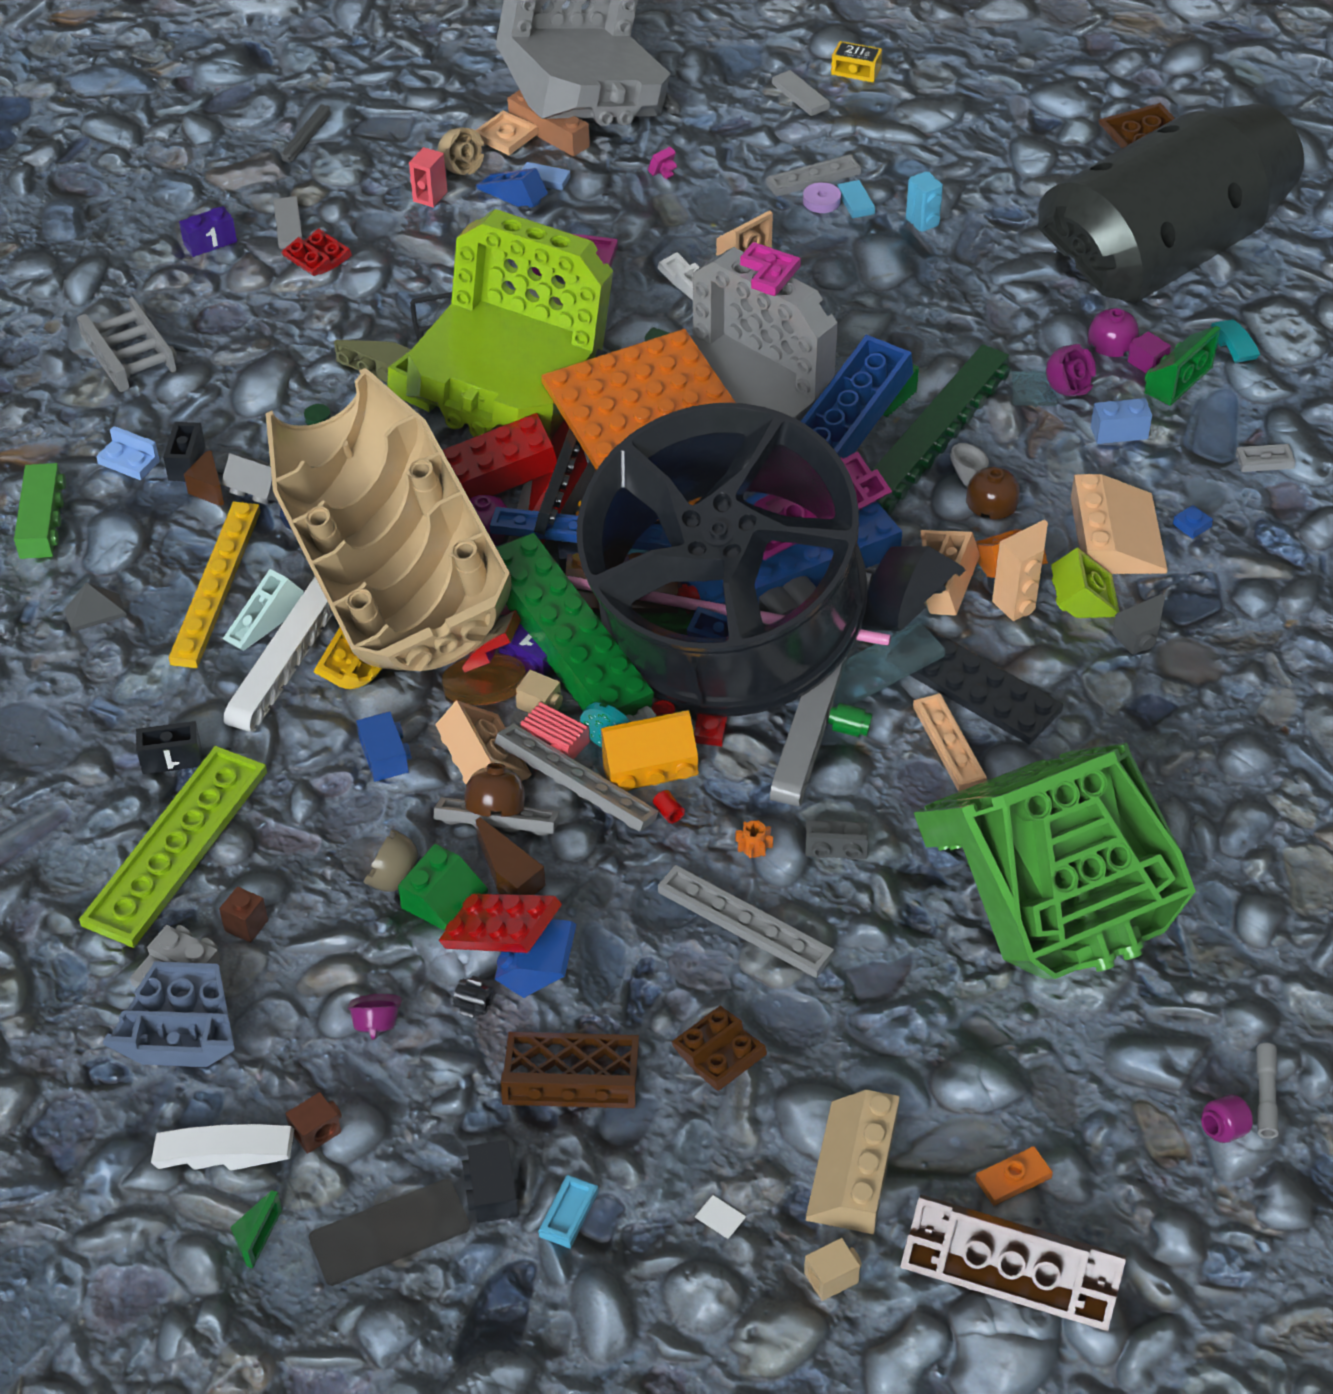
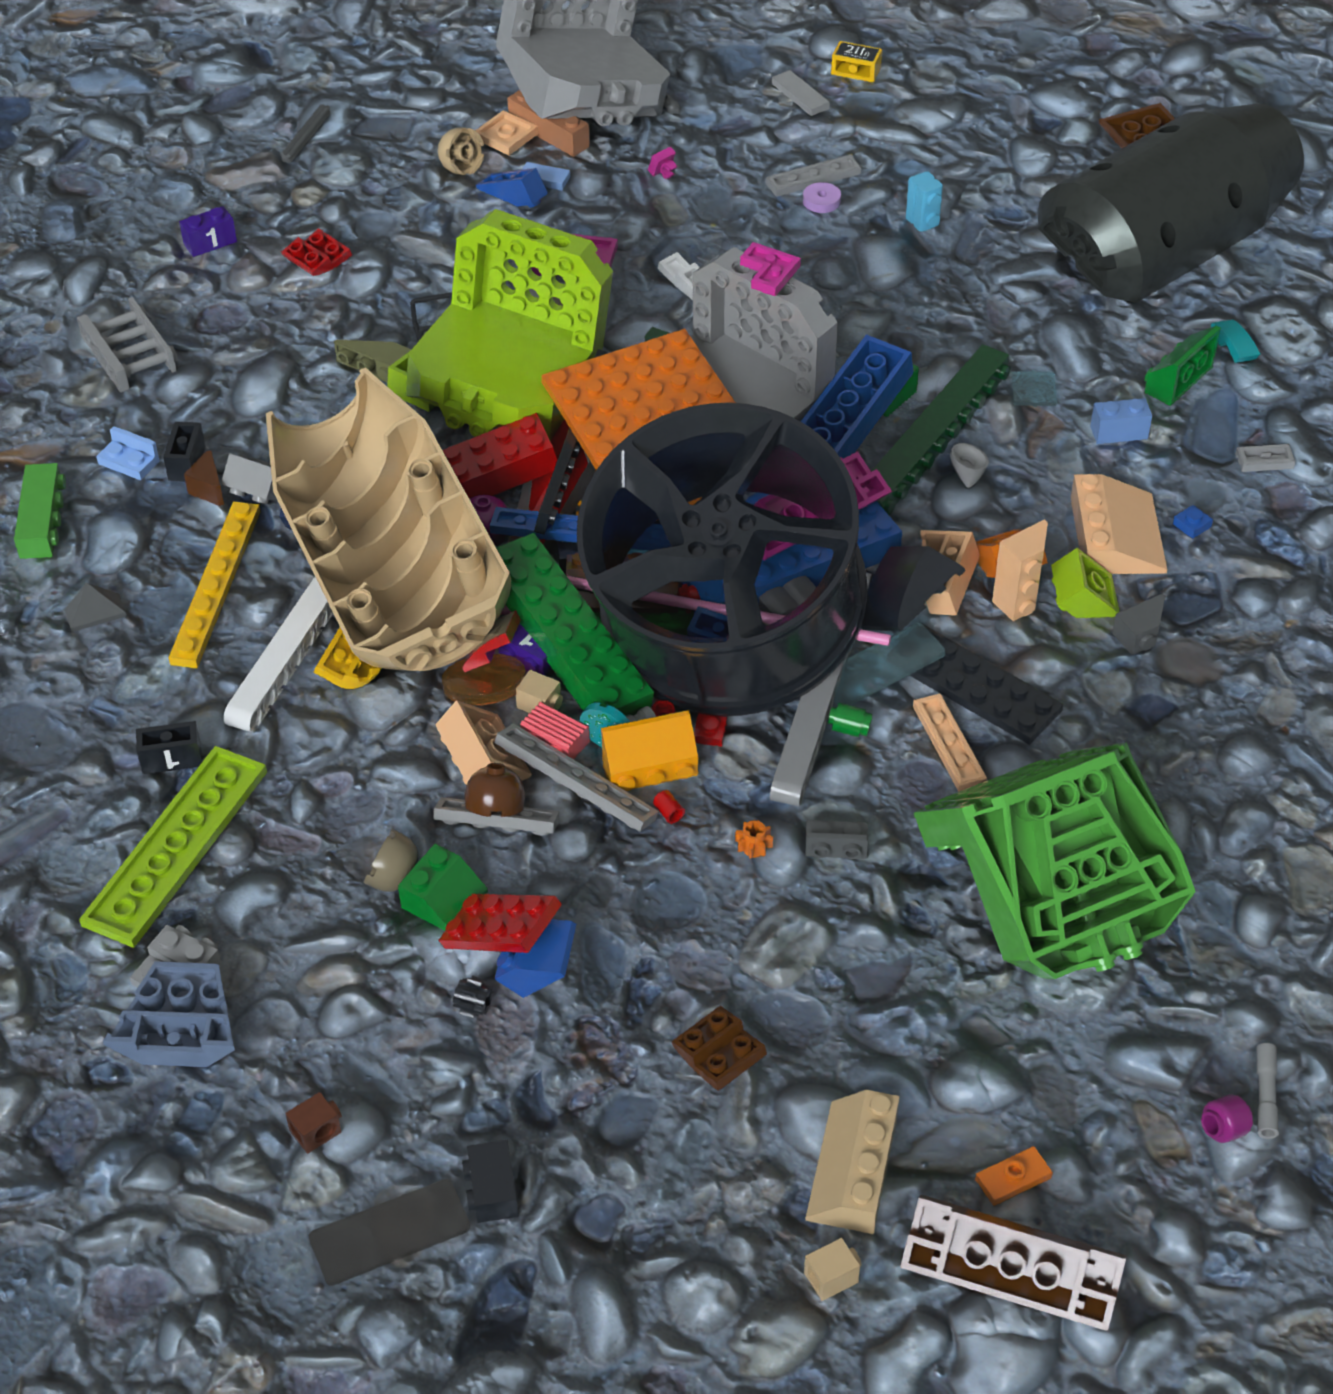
white slope [151,1124,294,1171] -> none
copper brick [219,886,268,943] -> none
light aqua slope [223,569,304,651] -> none
green slope [230,1190,282,1269] -> none
light grey tile [273,196,302,249] -> none
dark green tile [304,404,331,425] -> none
magenta piece [347,994,402,1040] -> none
blue brick [356,711,412,782] -> none
coral brick [409,147,448,208] -> none
reddish brown slope [475,817,546,895] -> none
reddish brown fence [501,1032,639,1108] -> none
medium azure tile [538,1175,599,1249] -> none
light grey plate [658,865,834,978] -> none
white sticker [695,1195,746,1239] -> none
light nougat slope [716,210,773,256] -> none
medium azure tile [837,180,875,218] -> none
reddish brown cylinder [966,467,1020,519] -> none
magenta cylinder [1046,344,1096,397] -> none
magenta cylinder [1088,308,1139,357] -> none
magenta brick [1128,331,1171,373] -> none

